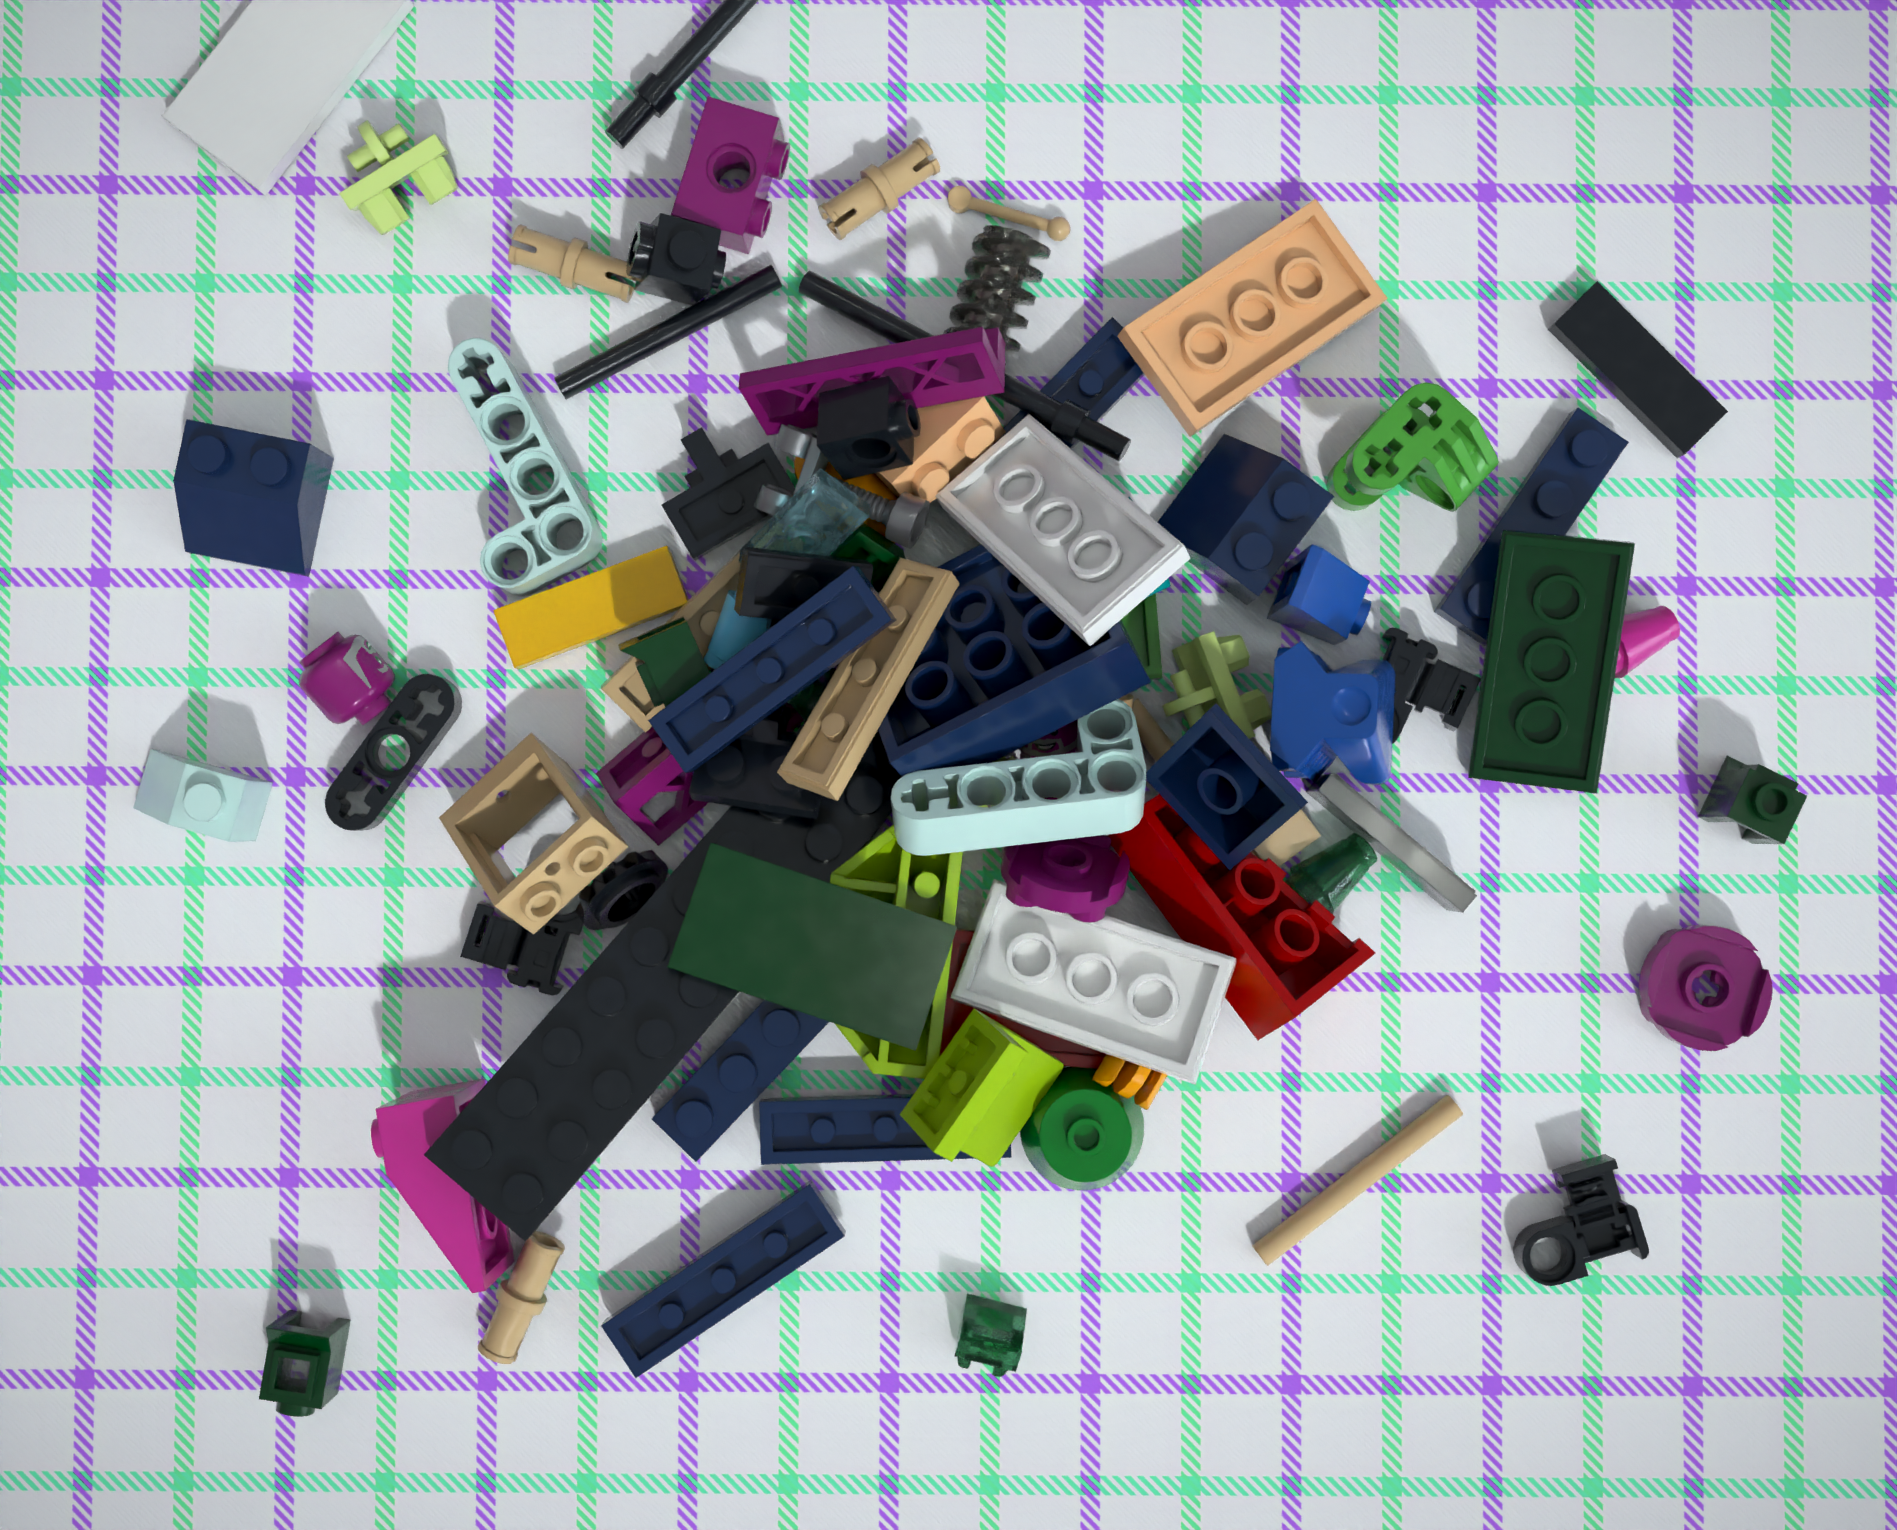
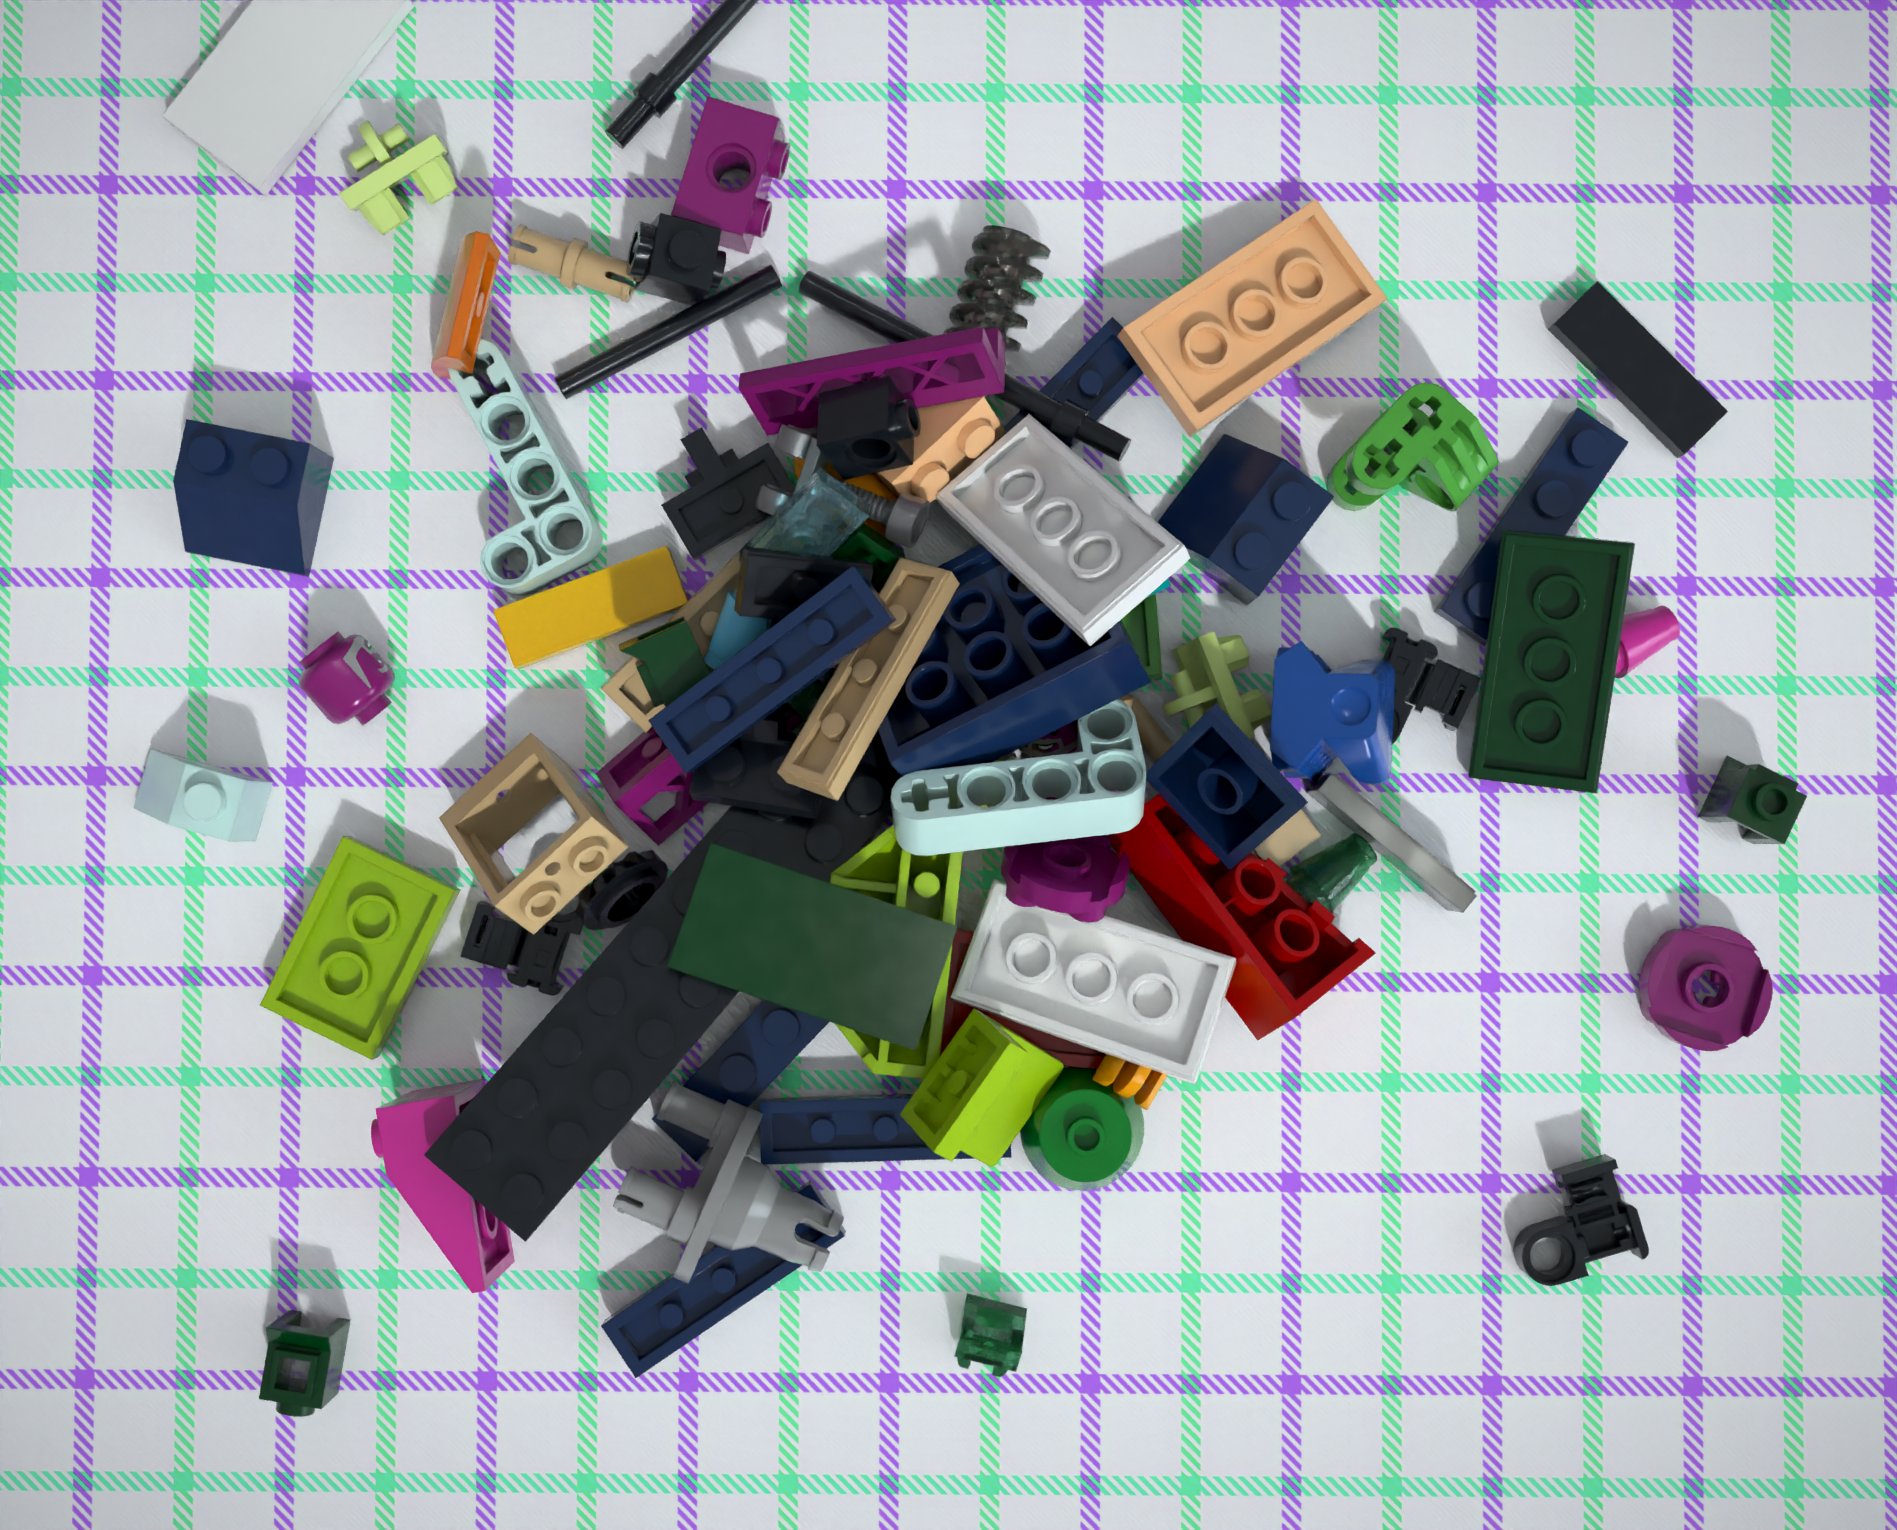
black beam [325,674,462,831] -> none
tan pin [478,1231,565,1364] -> none
tan pin [818,137,940,240] -> none
tan hinge [947,186,1071,241] -> none
tan bar [1252,1095,1463,1266] -> none
blue slope [1267,544,1371,645] -> none
none -> lime plate [260,836,461,1060]
none -> orange slope [431,231,501,380]
none -> light grey piece [613,1081,844,1284]

